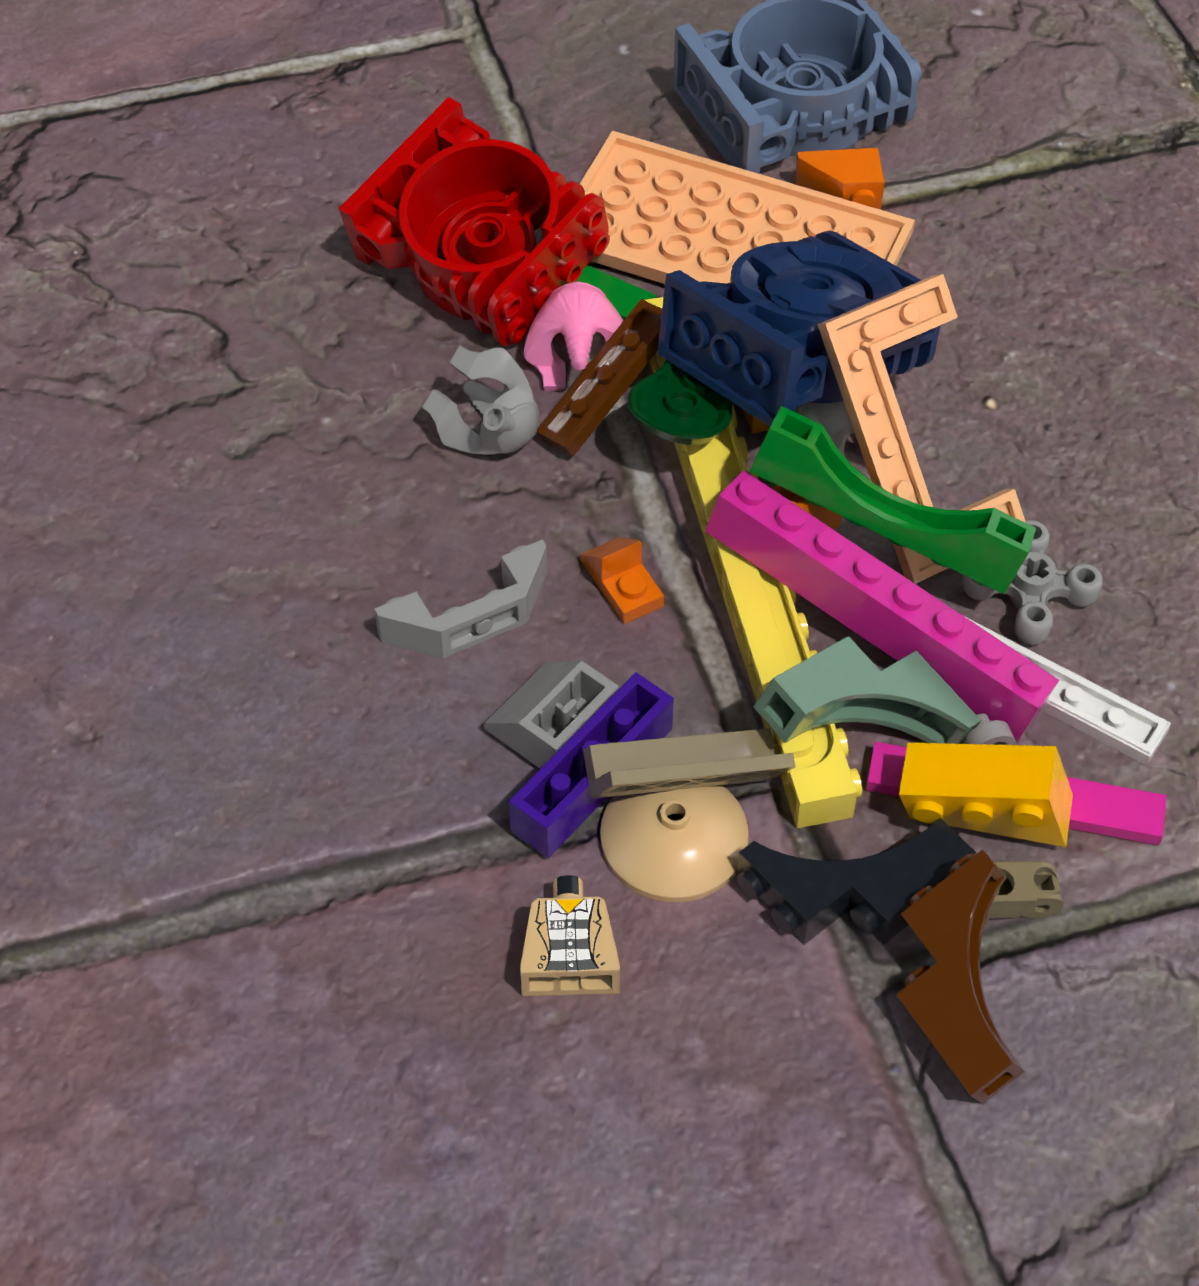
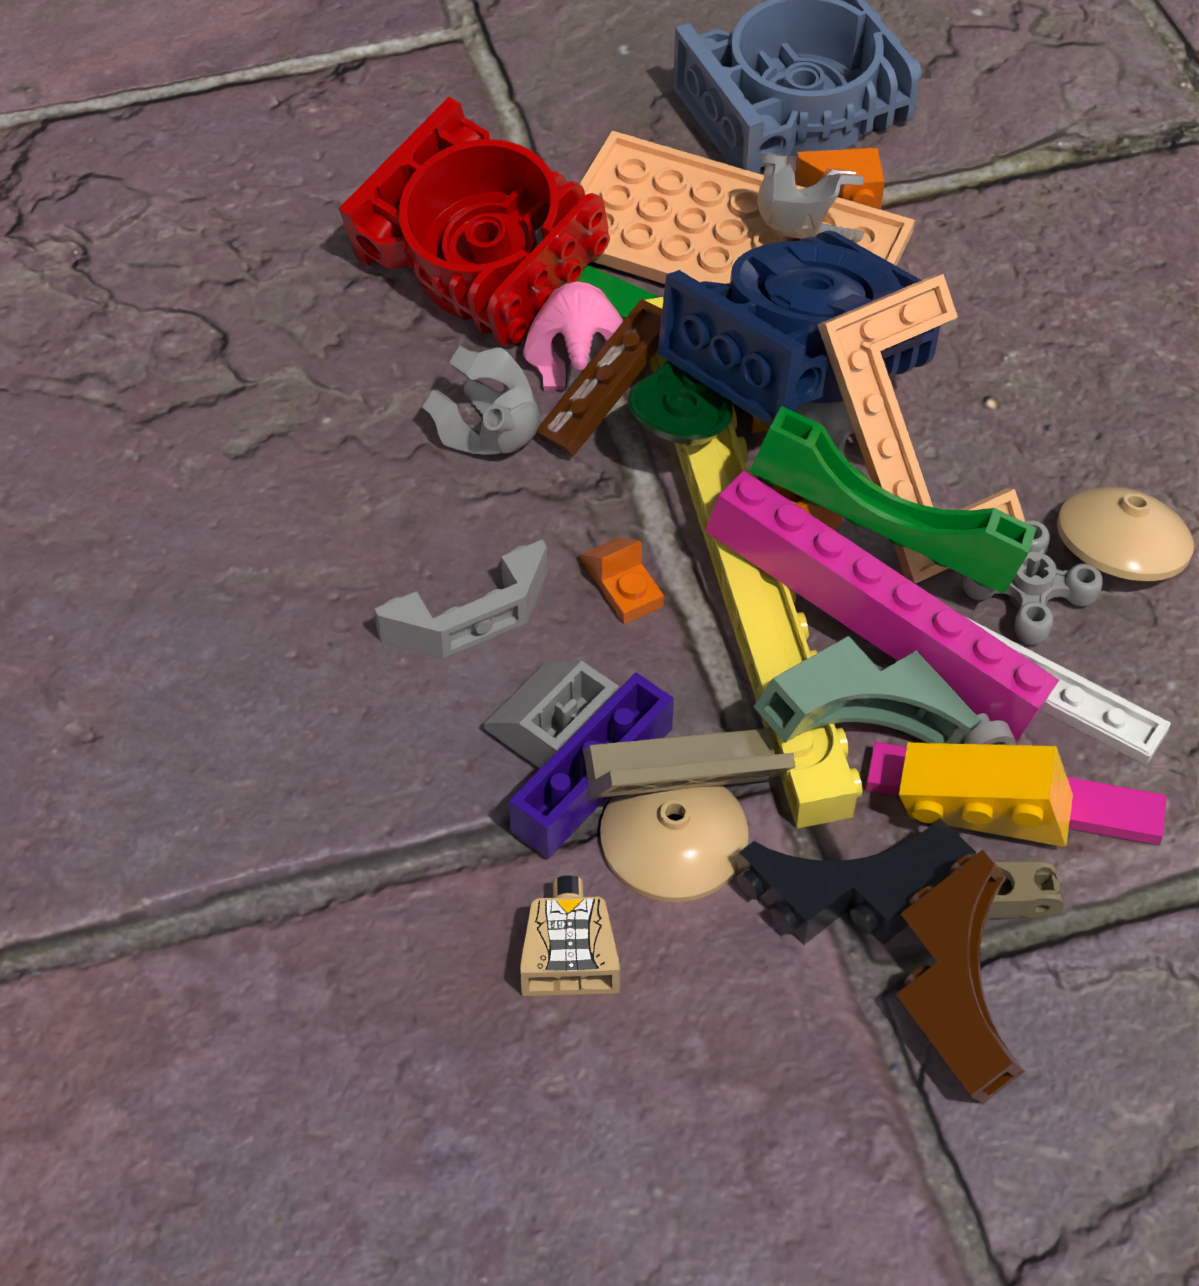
none -> light grey piece [758,153,864,242]
none -> tan dish [1057,487,1194,581]

